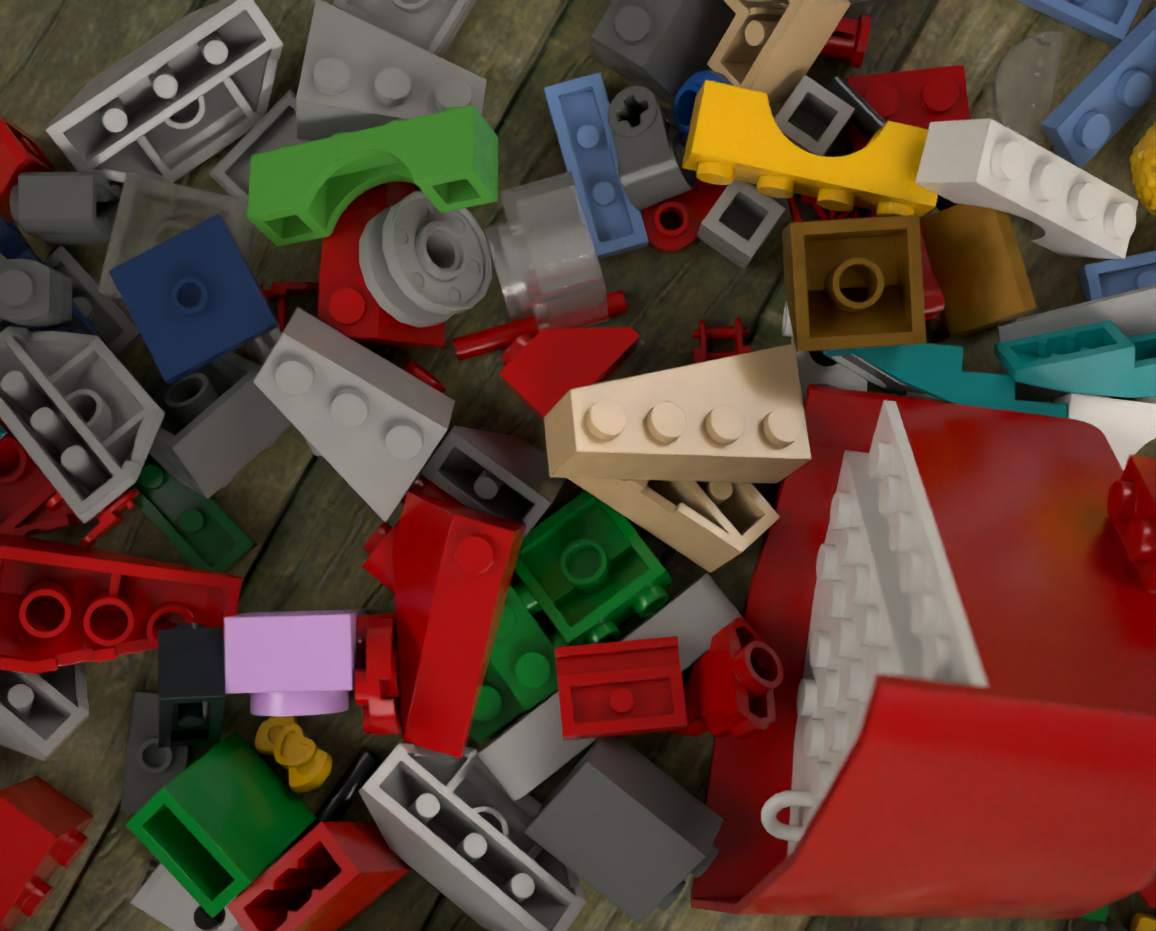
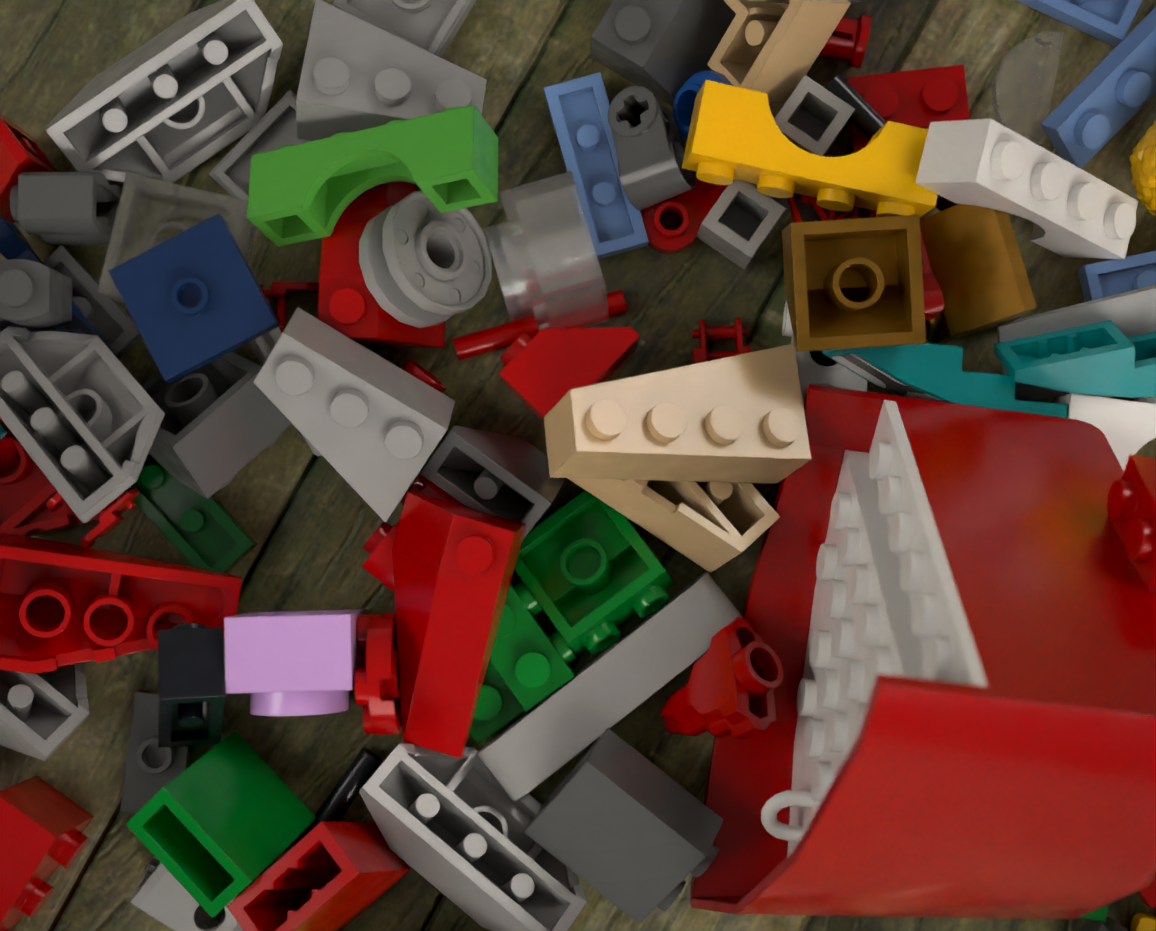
yellow piece [254,716,333,793] -> none
red plate [555,636,688,741] -> none

